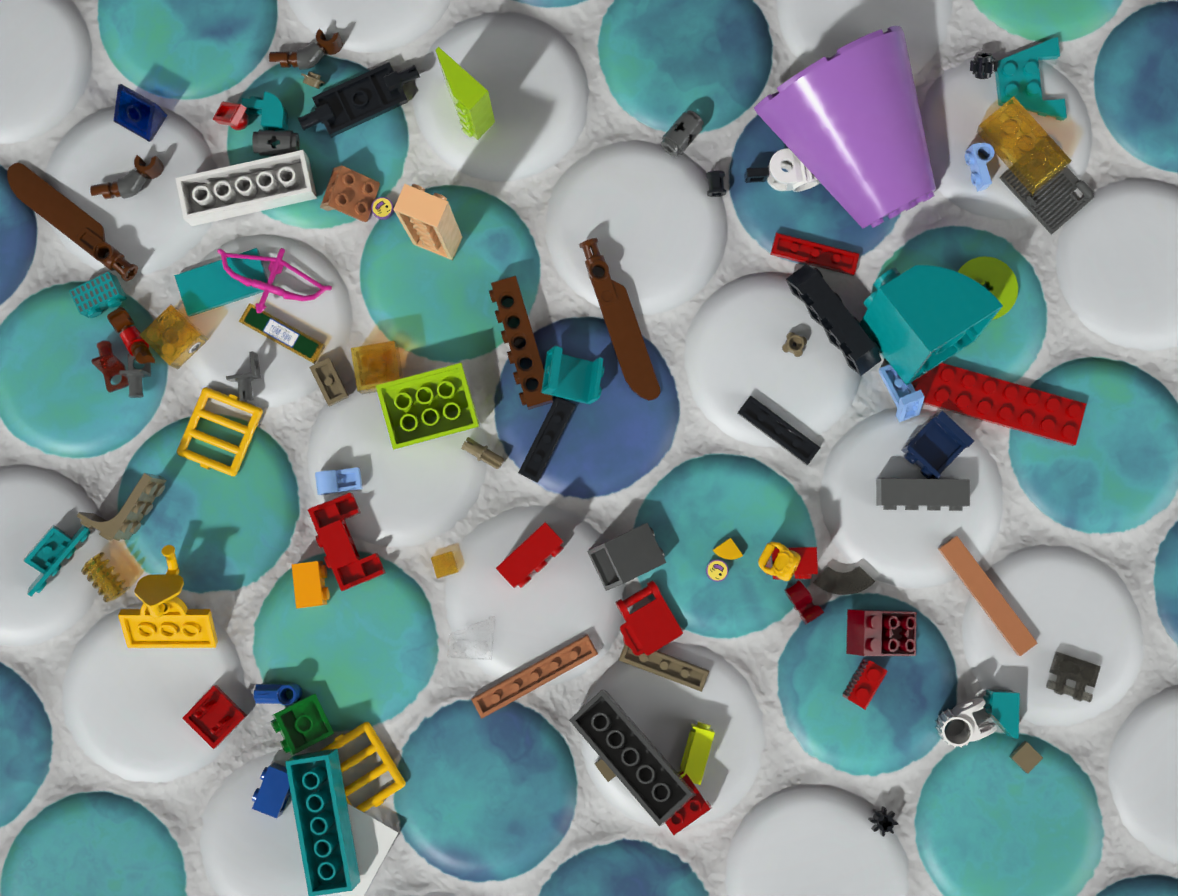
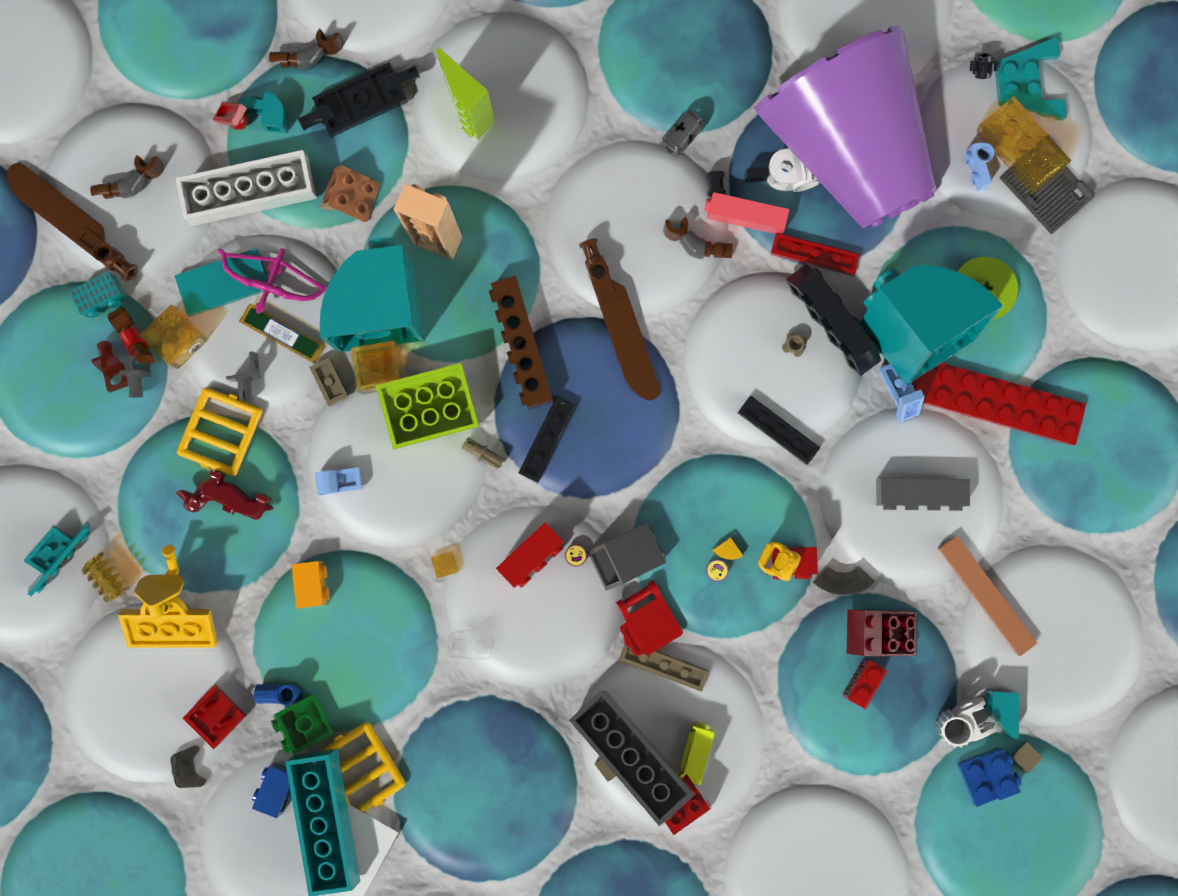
dark tan bracket [77,473,167,541] -> none
clear blue slope [113,84,167,142] -> none
dark grey piece [252,129,300,156] -> none
dark tan plate [301,71,325,89] -> none
red bracket [307,492,386,591] -> none
tile [371,197,394,220] -> none
nougat tile [471,634,598,719] -> none
teal panel [541,346,604,405] -> none
dark red leg [784,580,824,625] -> none
black gear [868,806,898,837] -> none
dark blue panel [902,411,974,479] -> none
clear smoke plate [1046,652,1101,702] -> none
none -> clear smoke piece [170,745,206,788]
none -> dark red animal [176,470,274,520]
none -> teal brick [320,237,424,353]
none -> light yellow tile [565,545,587,567]
none -> reddish brown piece [663,216,733,259]
none -> coral brick [704,192,789,234]
none -> blue plate [957,747,1022,807]

